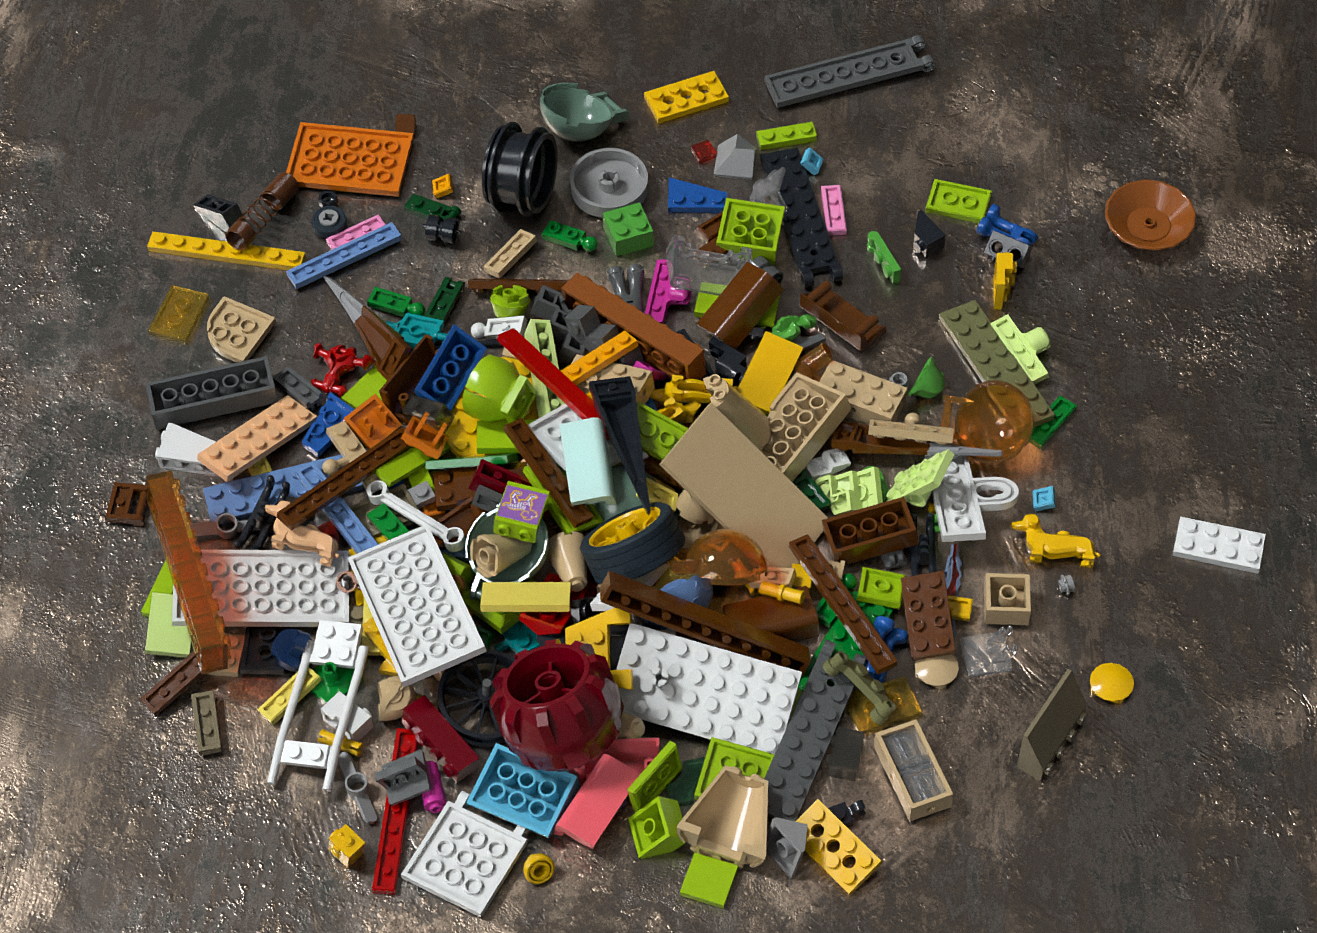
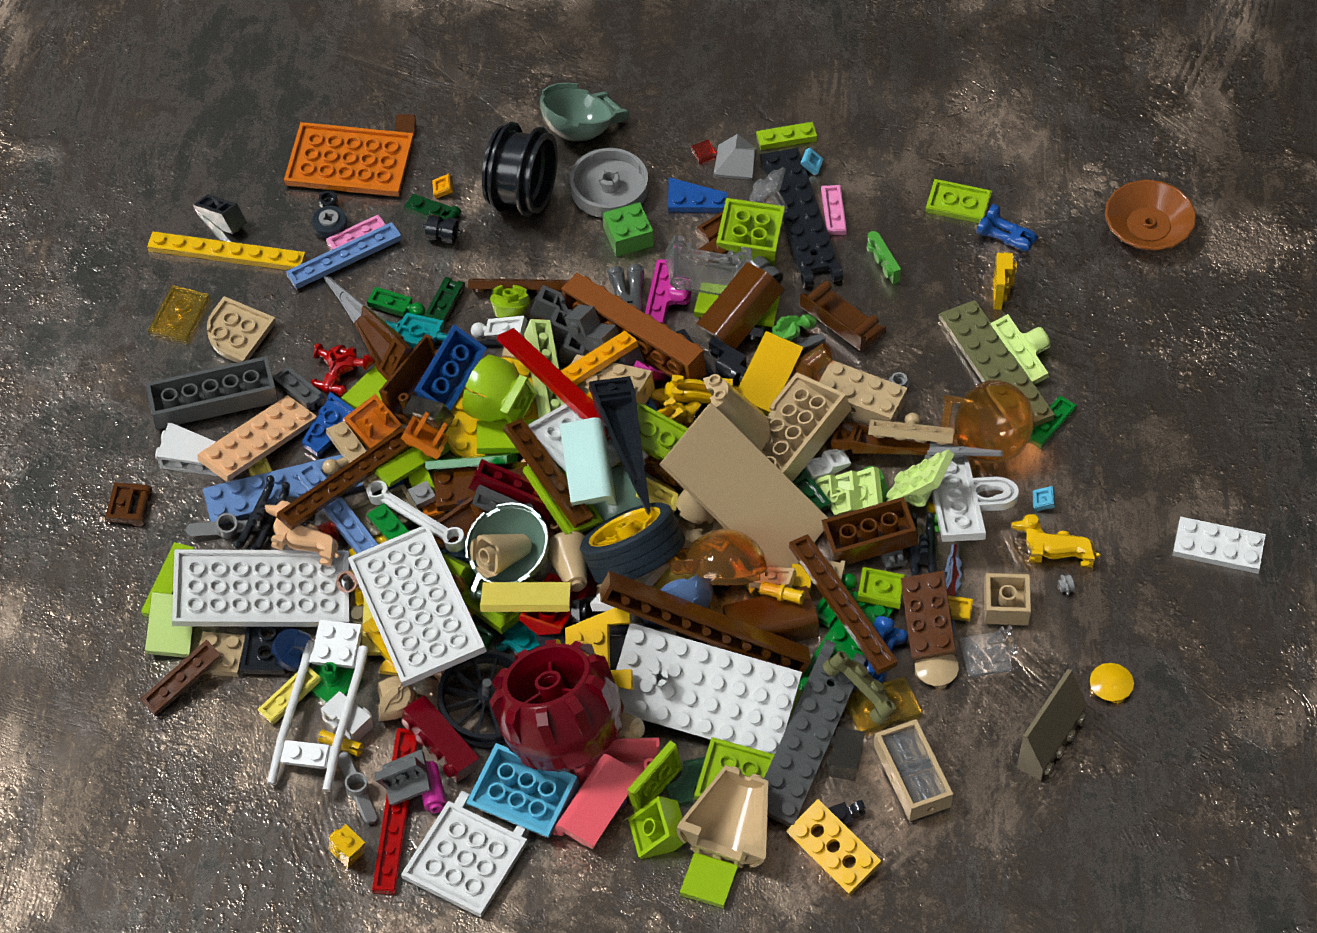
clear orange brick [146,470,231,674] -> none
dark tan plate [191,690,222,756] -> none
reddish brown piece [225,172,299,250] -> none
tan plate [483,229,537,279] -> none
panel [493,481,550,543] -> none
yellow brick [523,853,555,884] -> none
green plate [542,220,598,252] -> none
yellow plate [644,71,729,124] -> none
dark grey hinge [764,35,936,108] -> none
light grey slope [766,817,808,879] -> none
bright green hat [908,356,945,399] -> none
black slope [913,210,946,258] -> none
brick [984,230,1033,269] -> none

